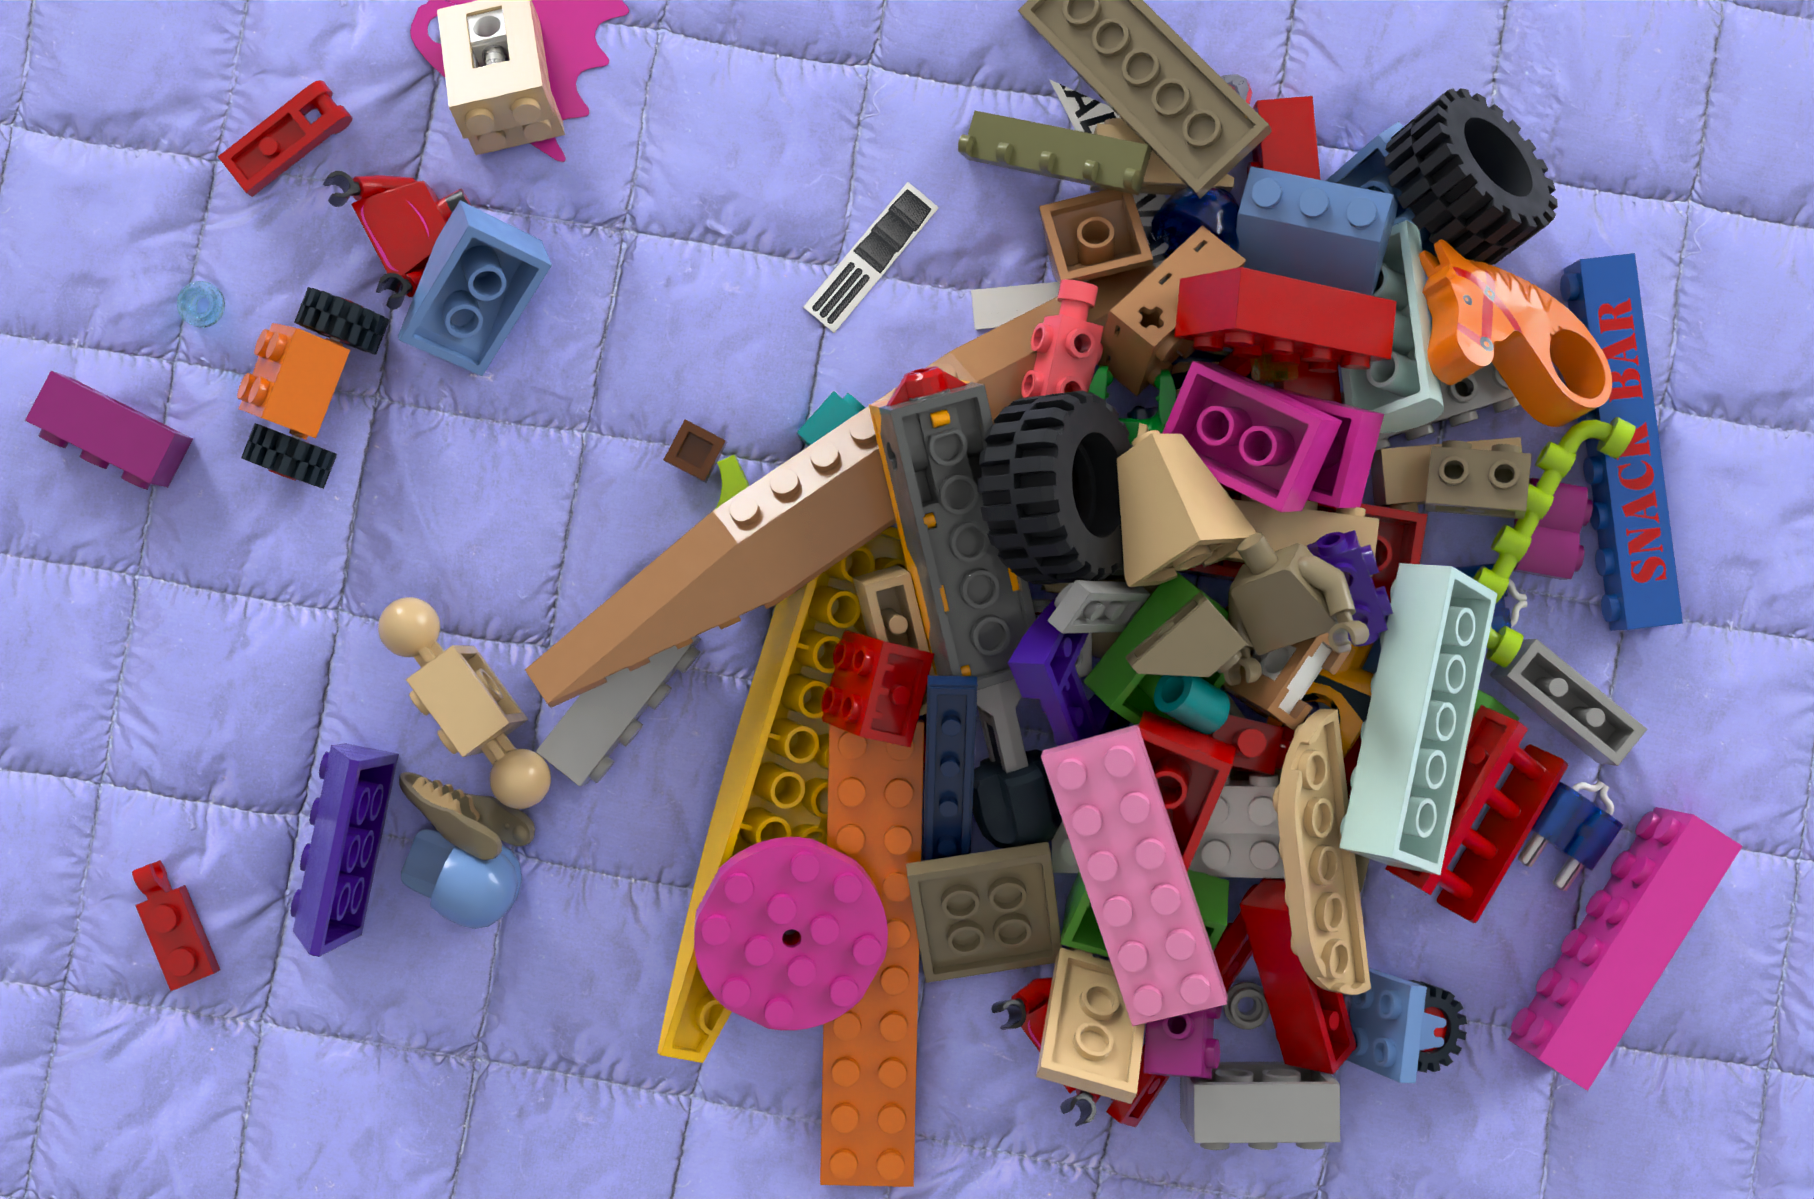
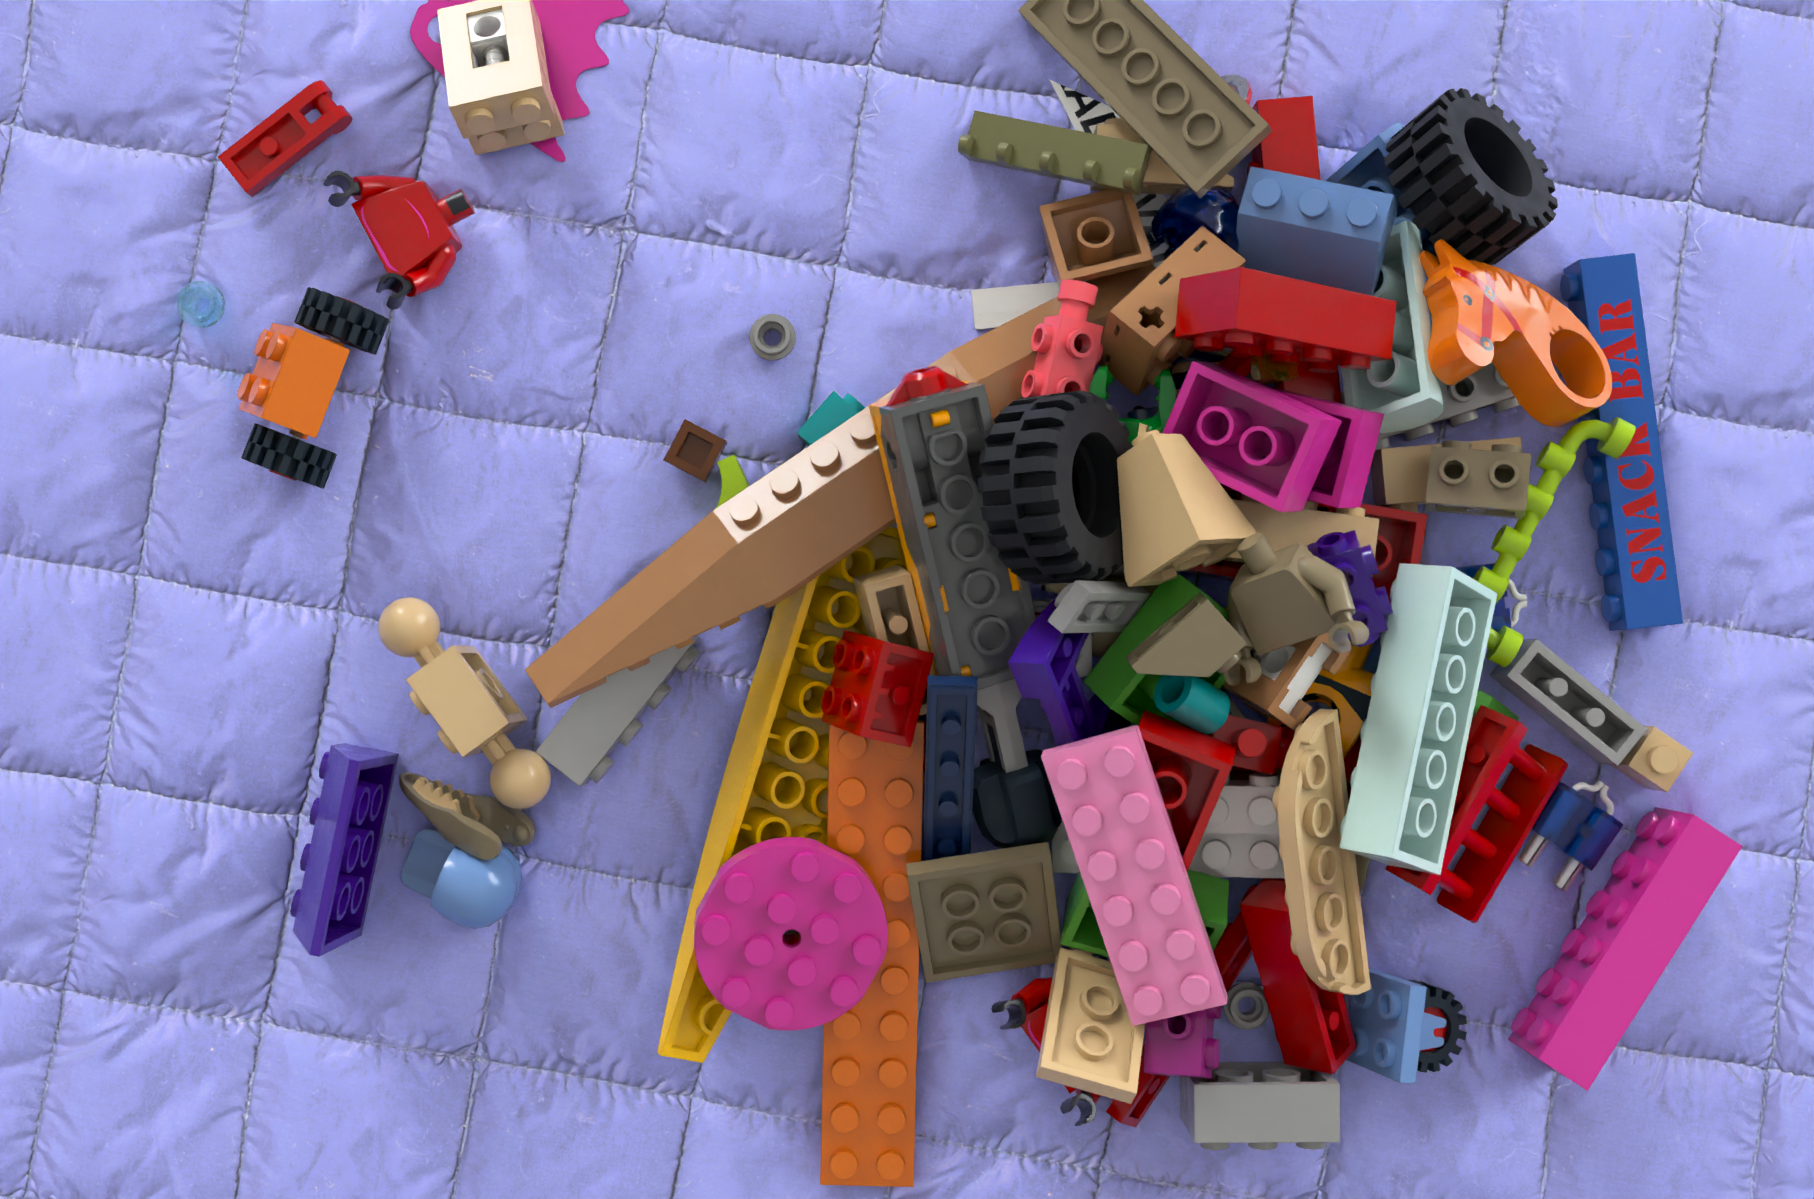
magenta brick [25,371,193,490] -> none
red plate [132,860,220,991] -> none
medium blue slope [398,200,552,376] -> none
sticker [803,182,939,333] -> none
magenta brick [1513,478,1593,580] -> none
none -> light grey plate [749,314,796,361]
none -> tan brick [1612,725,1693,792]

